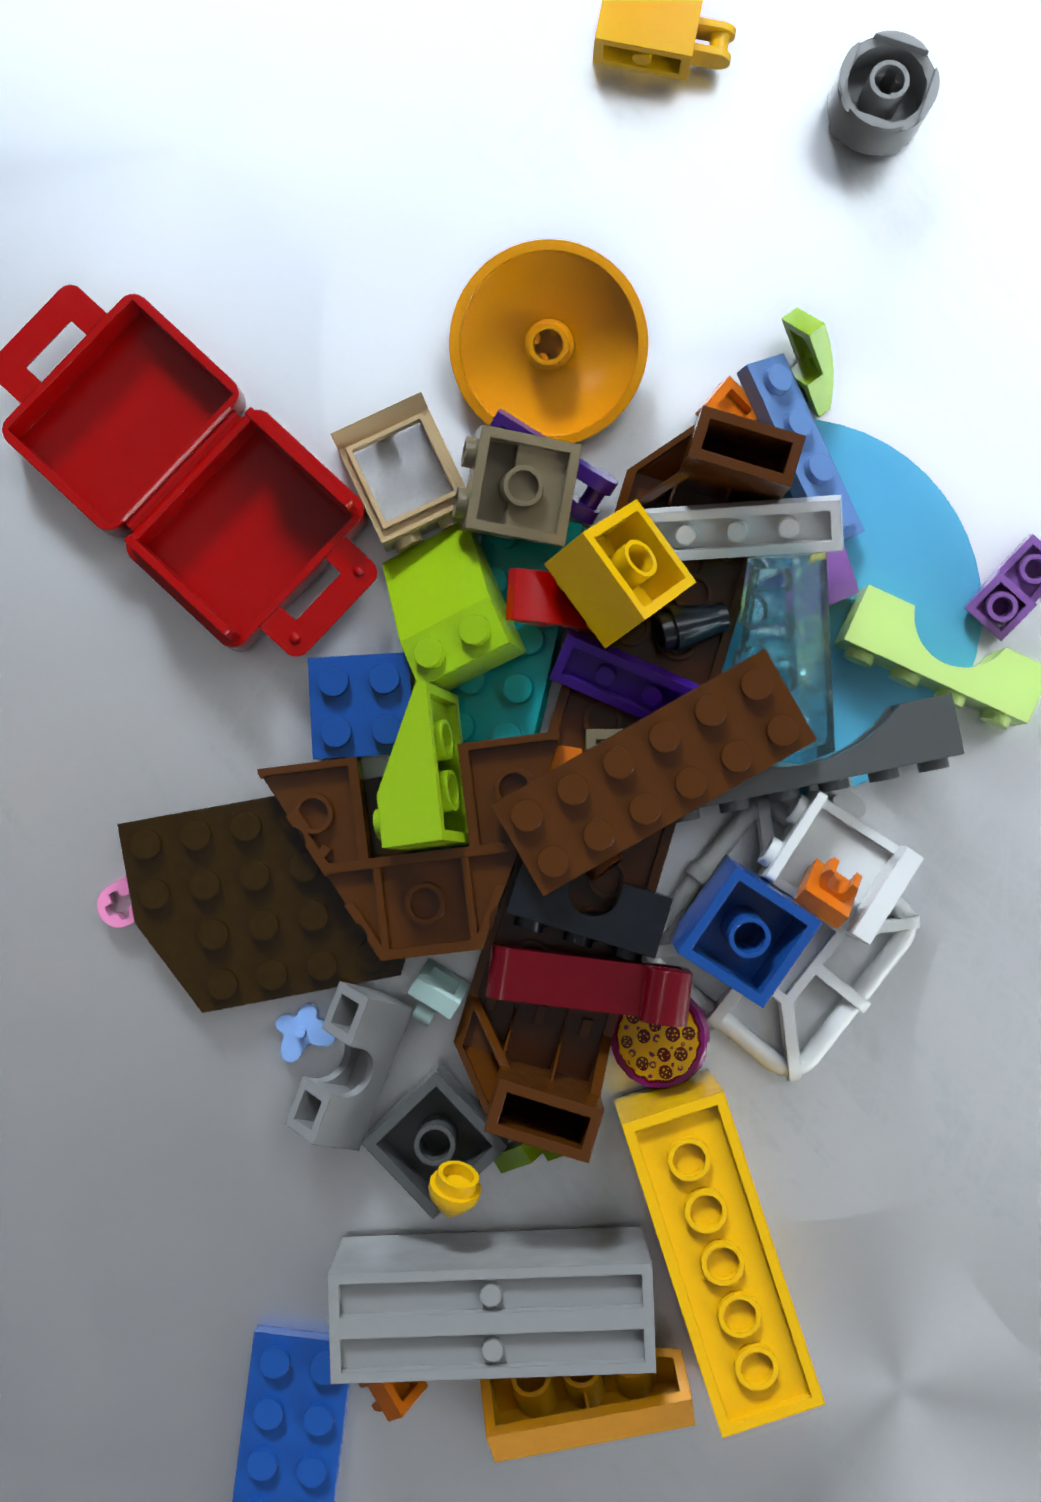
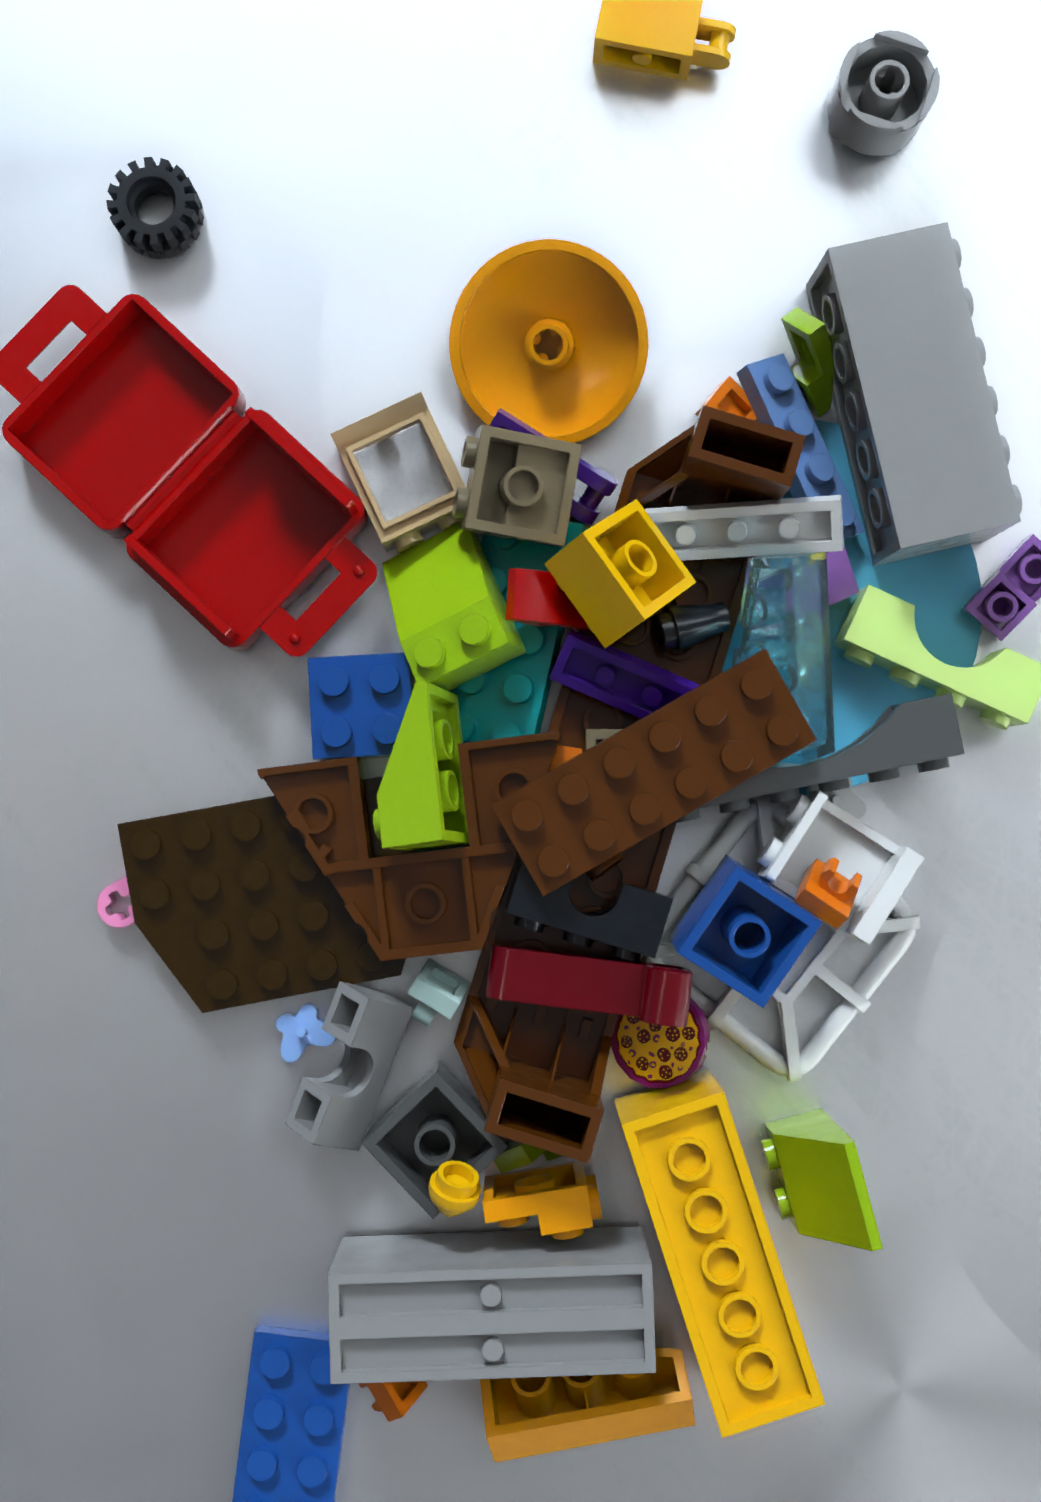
none -> black tyre [106,157,204,259]
none -> light orange plate [482,1160,603,1240]
none -> lime slope [760,1108,883,1251]
none -> light grey brick [806,222,1022,566]

